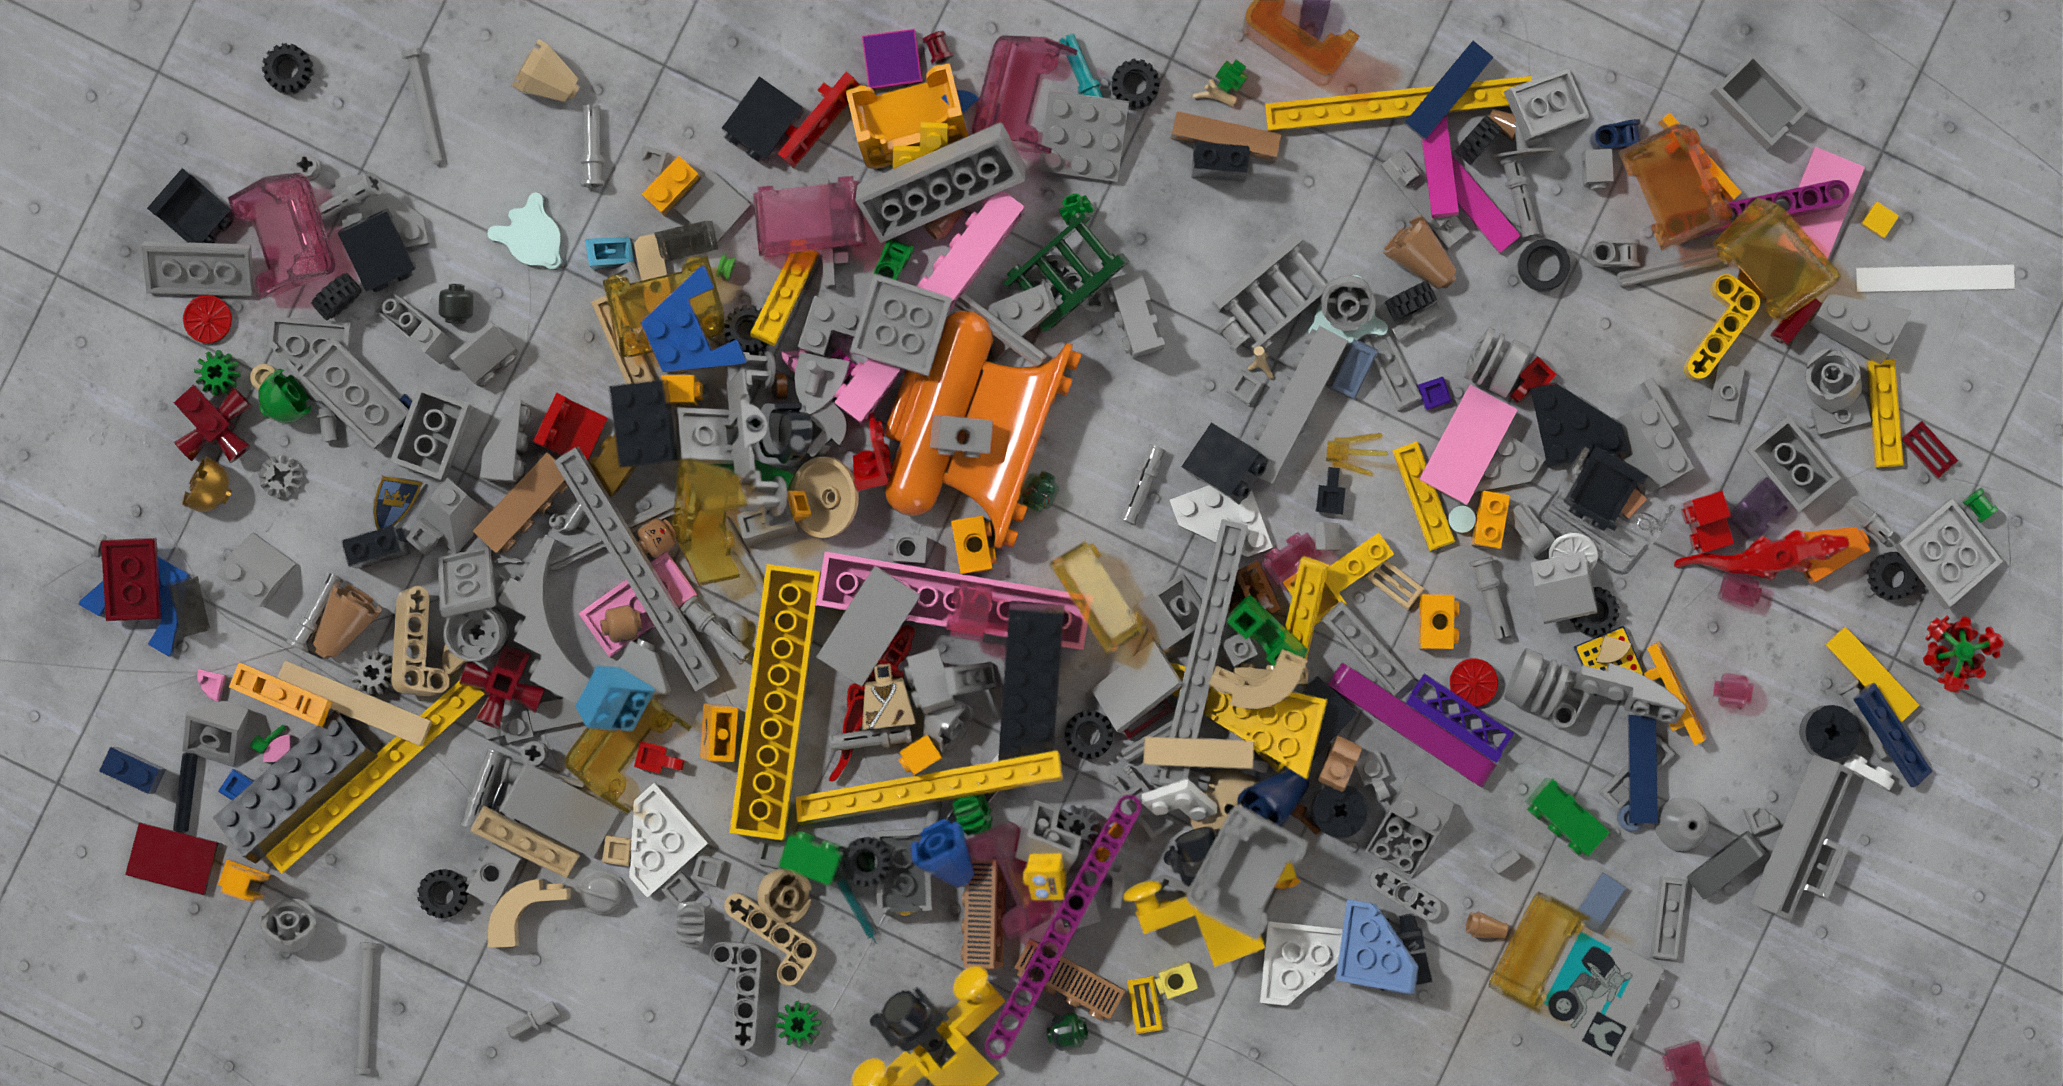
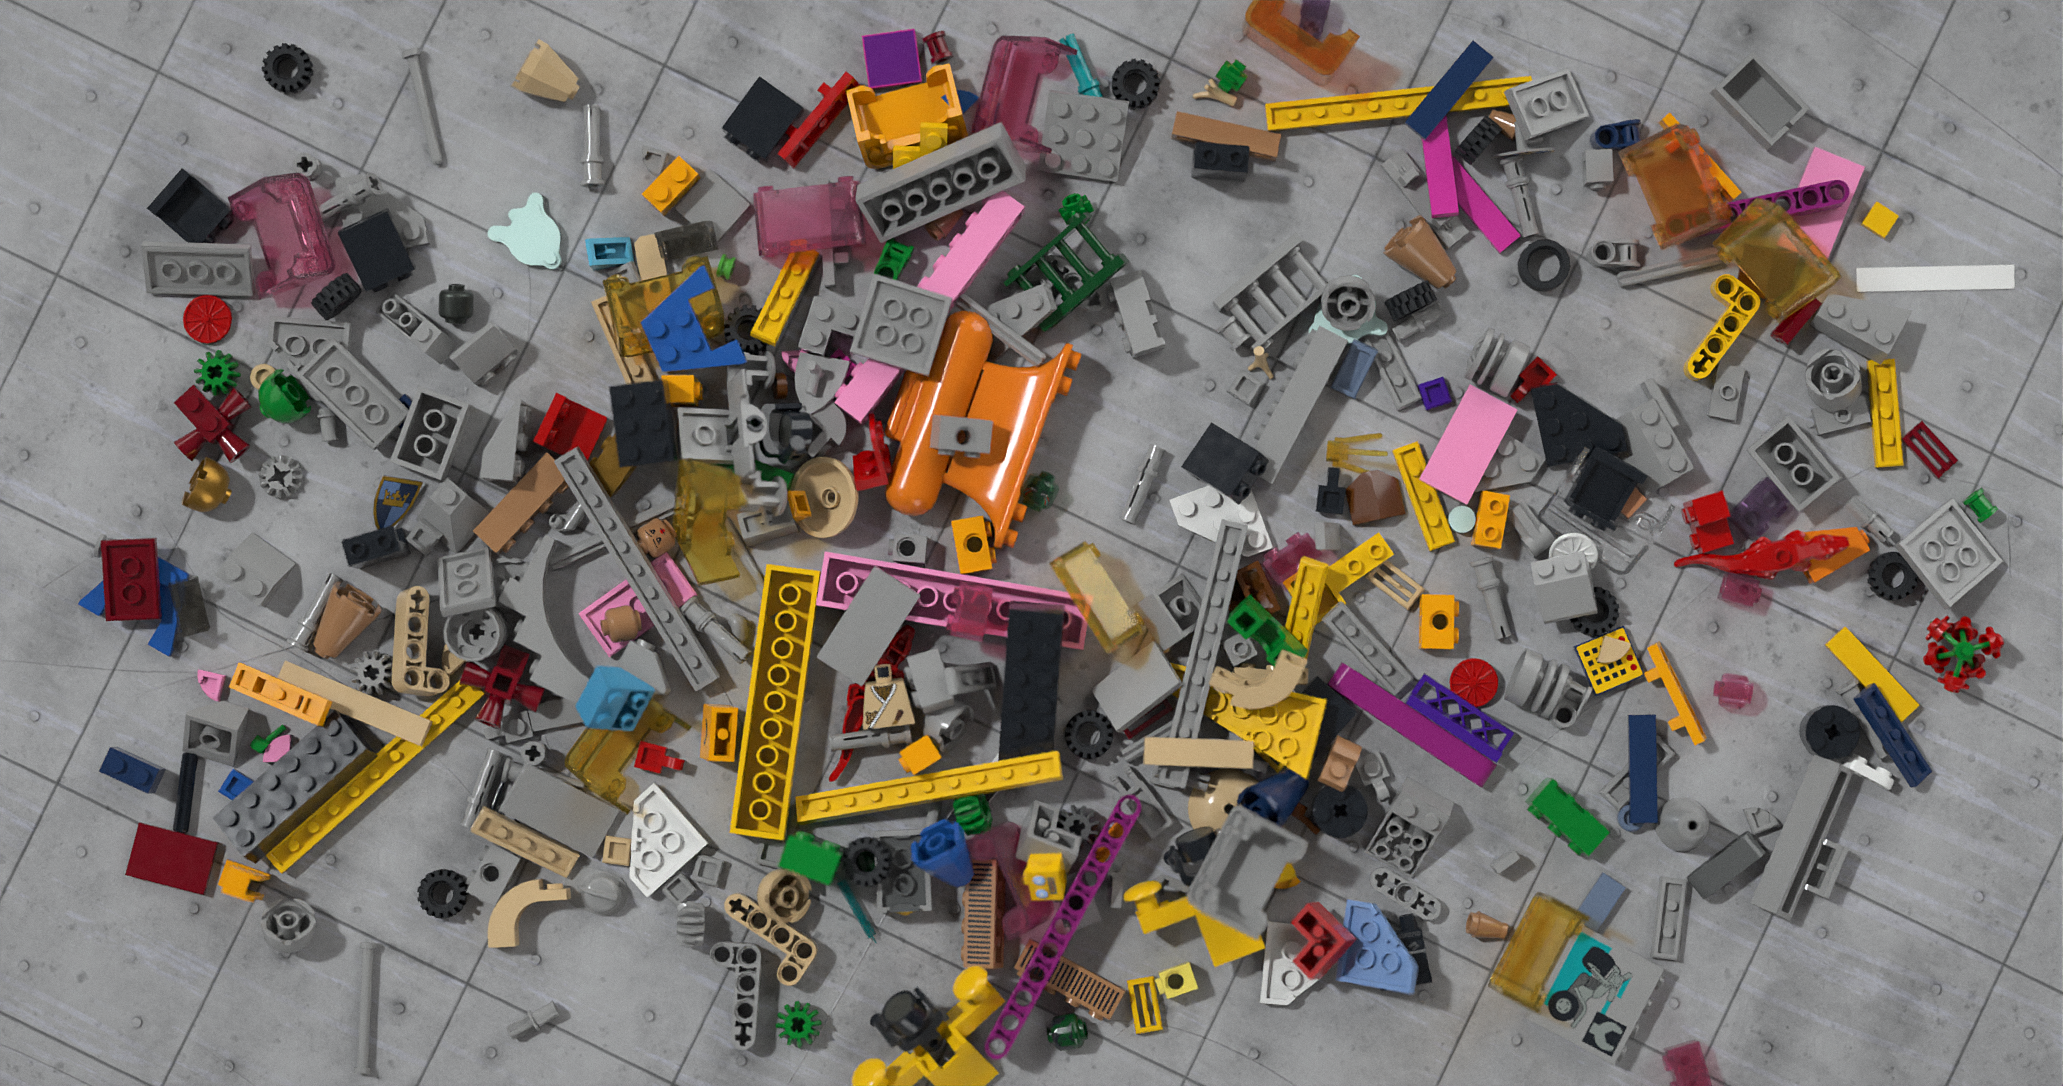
white plate [1142,779,1217,821] -> none
light grey slope [1573,663,1685,724] -> none
none -> red brick [1290,901,1356,980]
none -> reddish brown slope [1345,470,1405,525]

